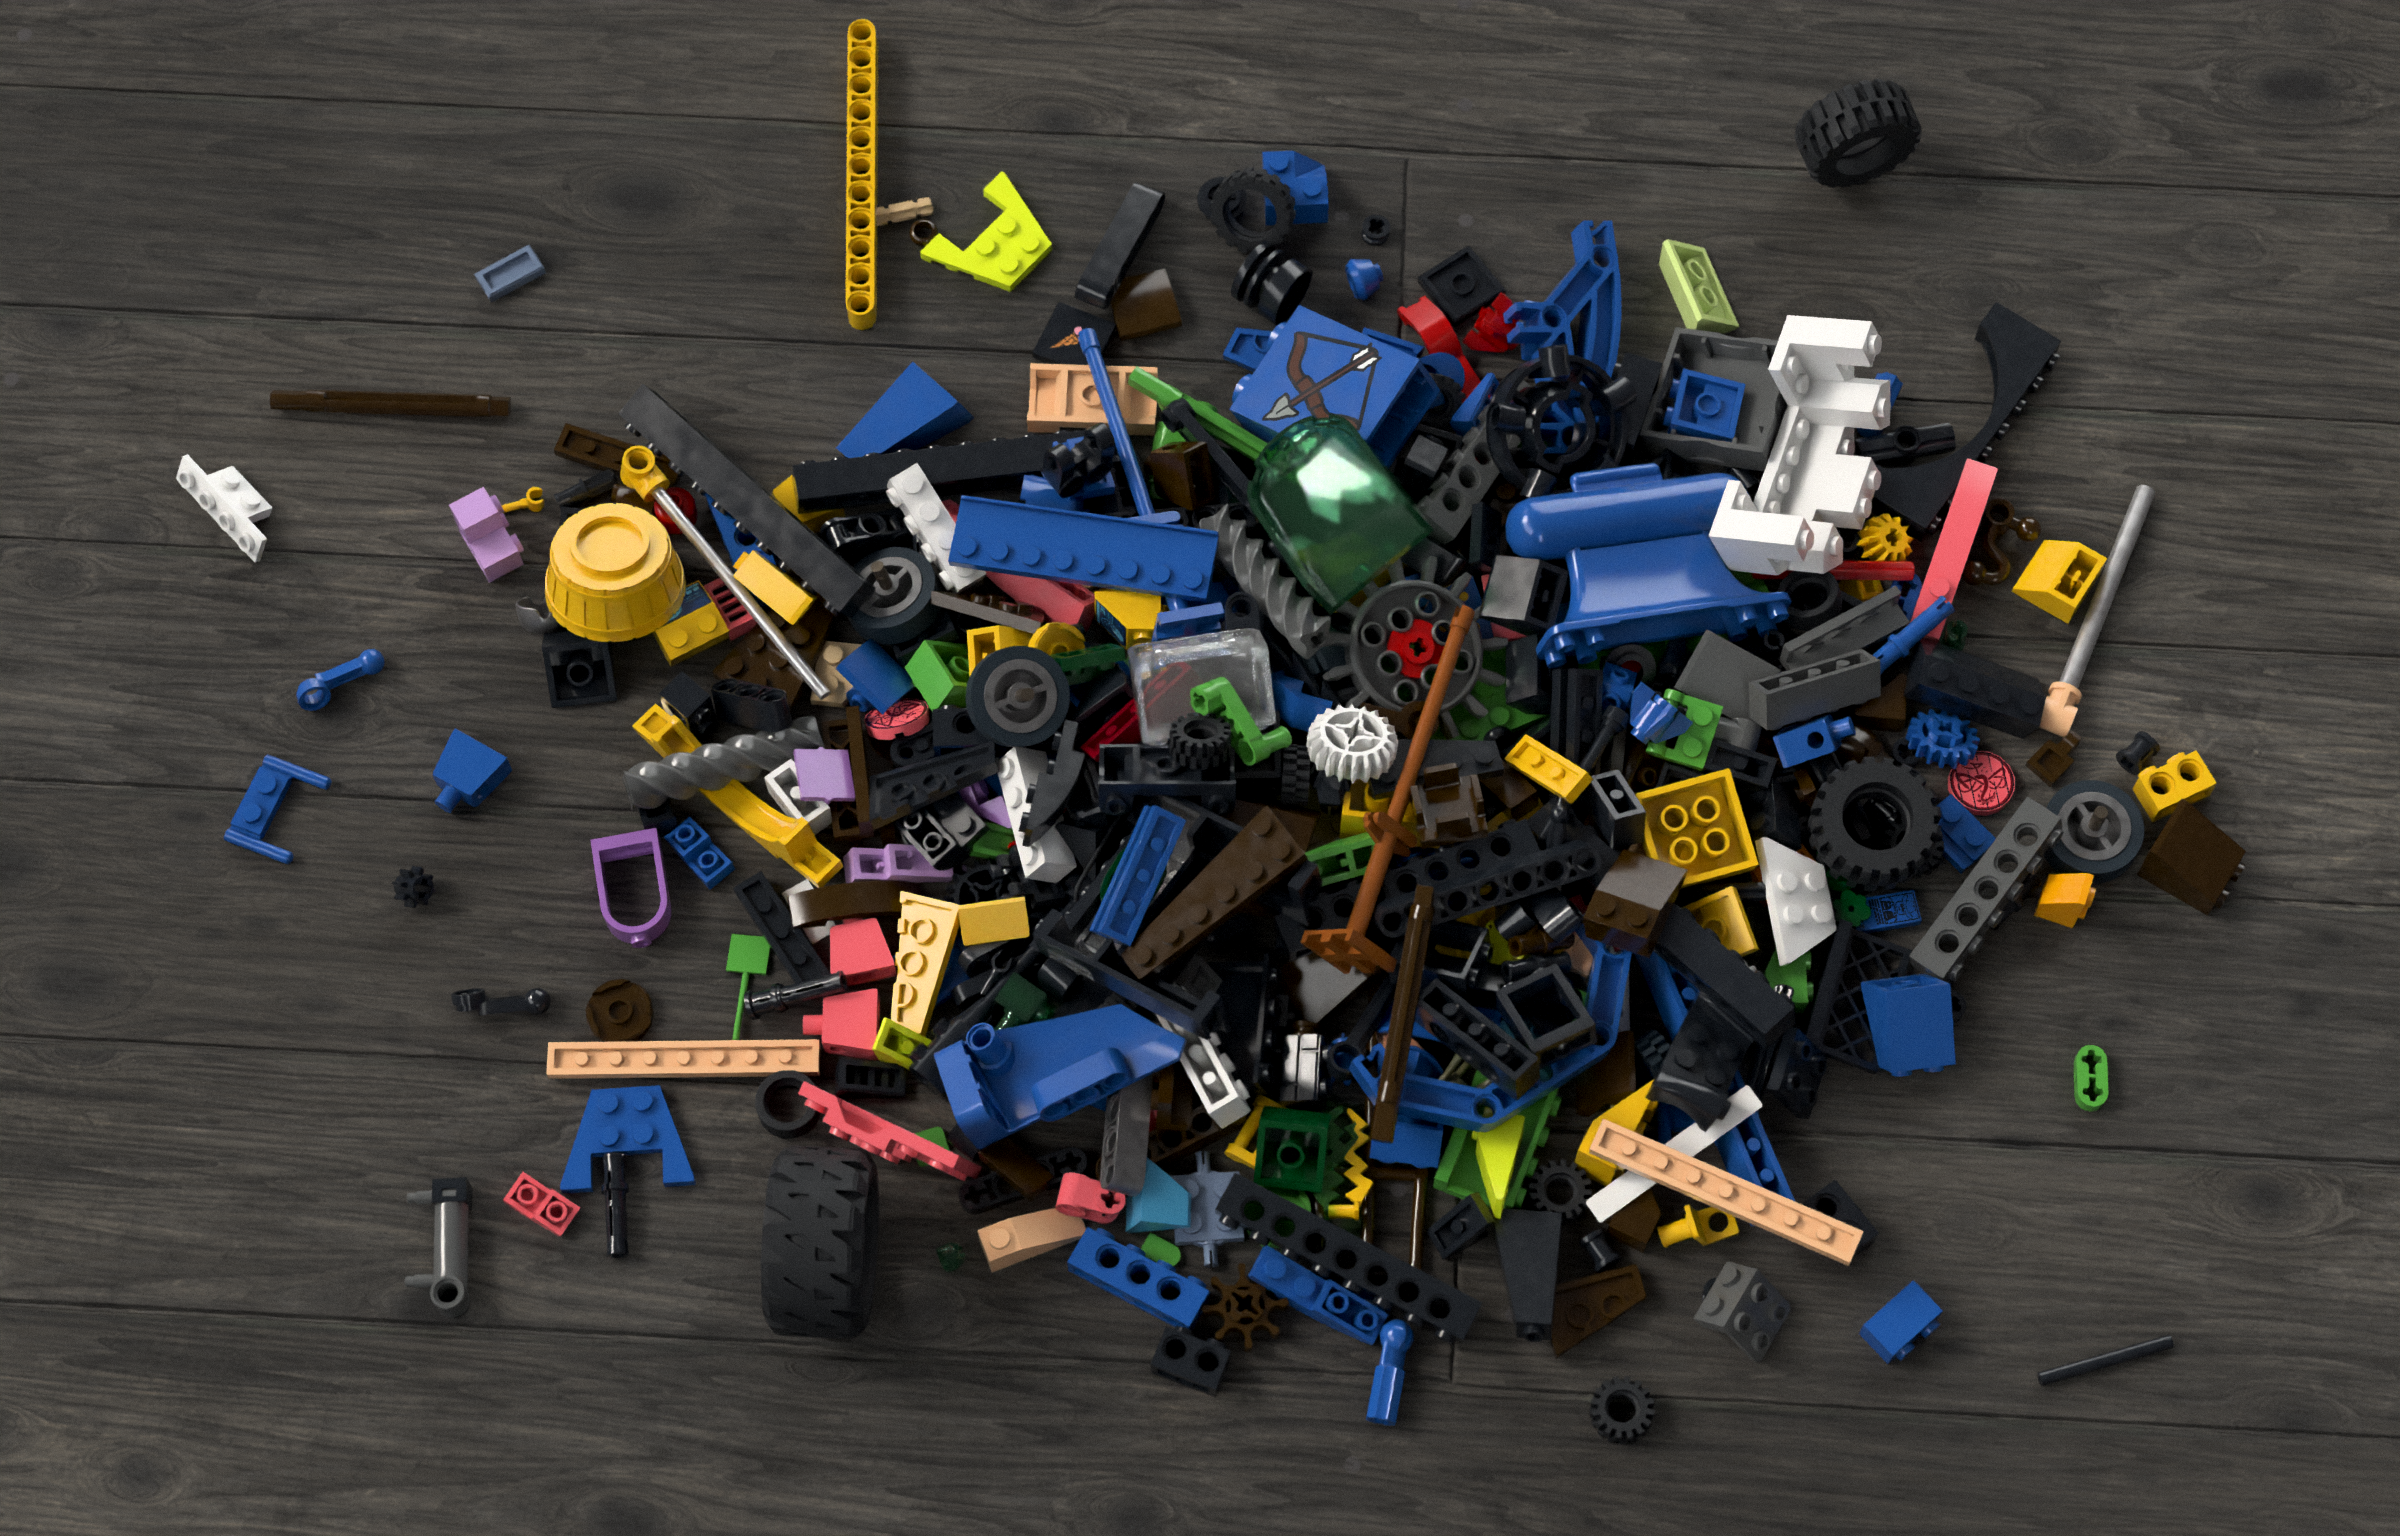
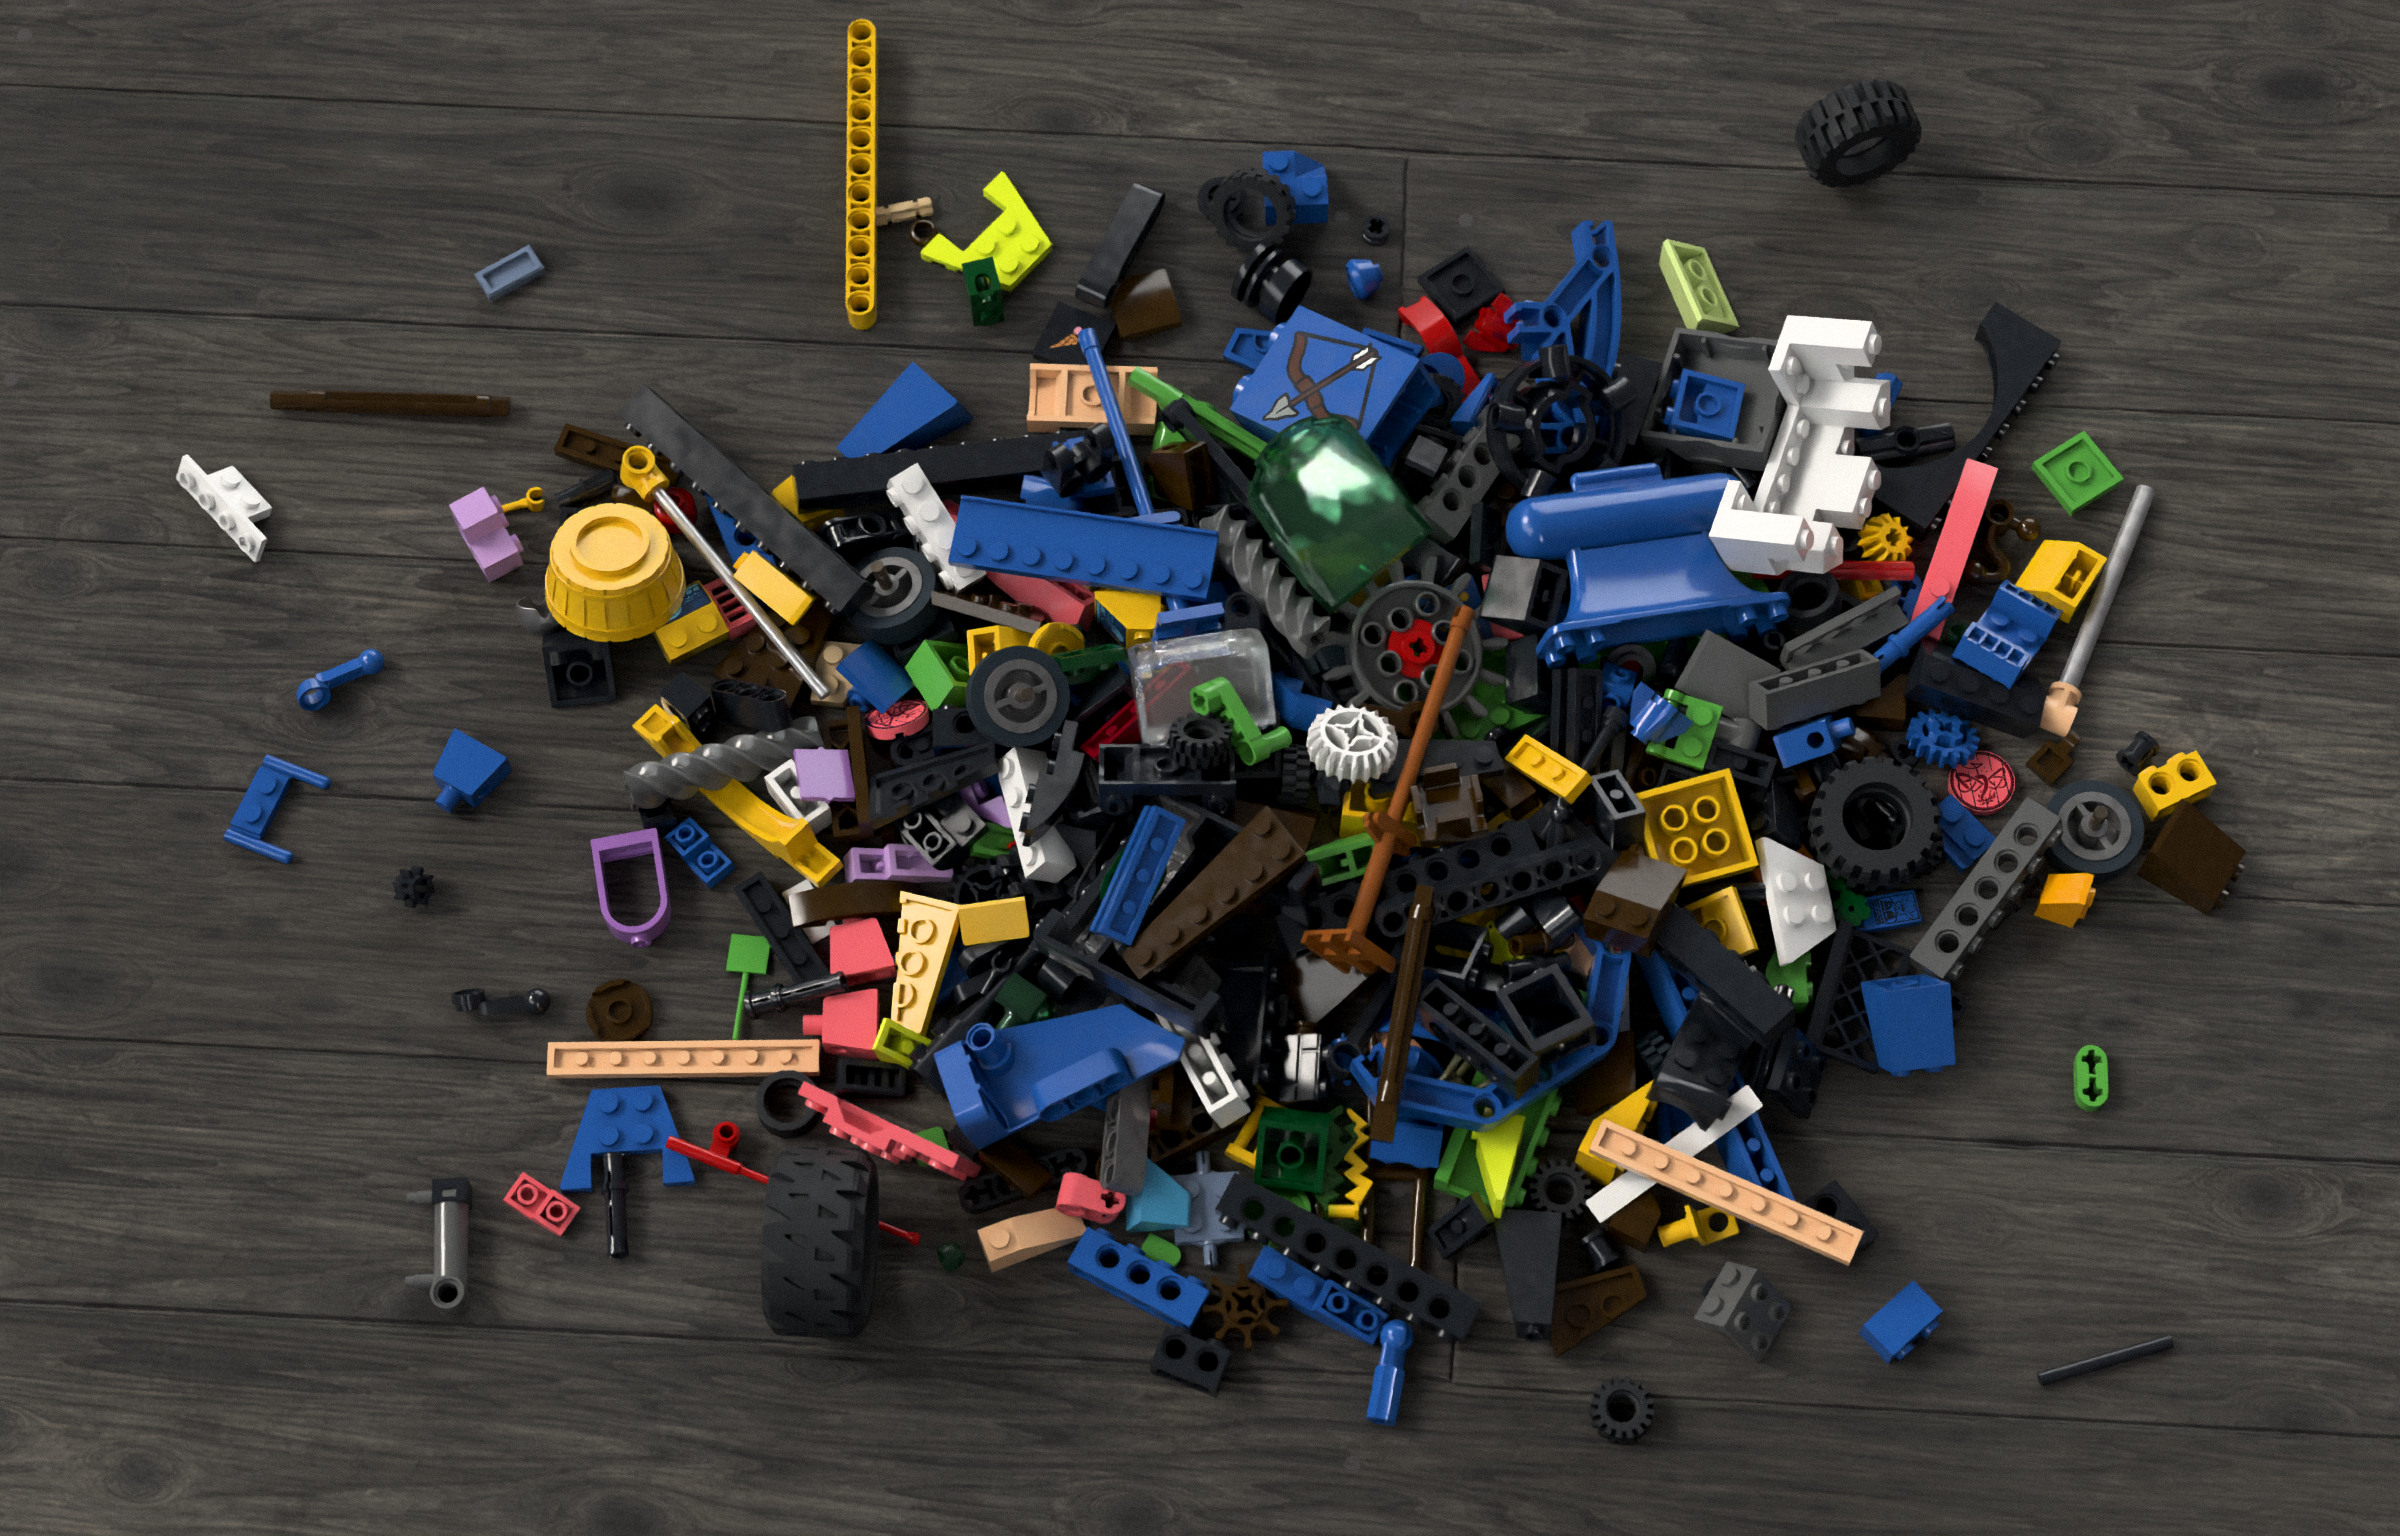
none -> red piece [665,1122,921,1246]
none -> dark green brick [962,257,1004,326]
none -> blue plate [1952,579,2063,689]
none -> bright green plate [2031,431,2124,516]

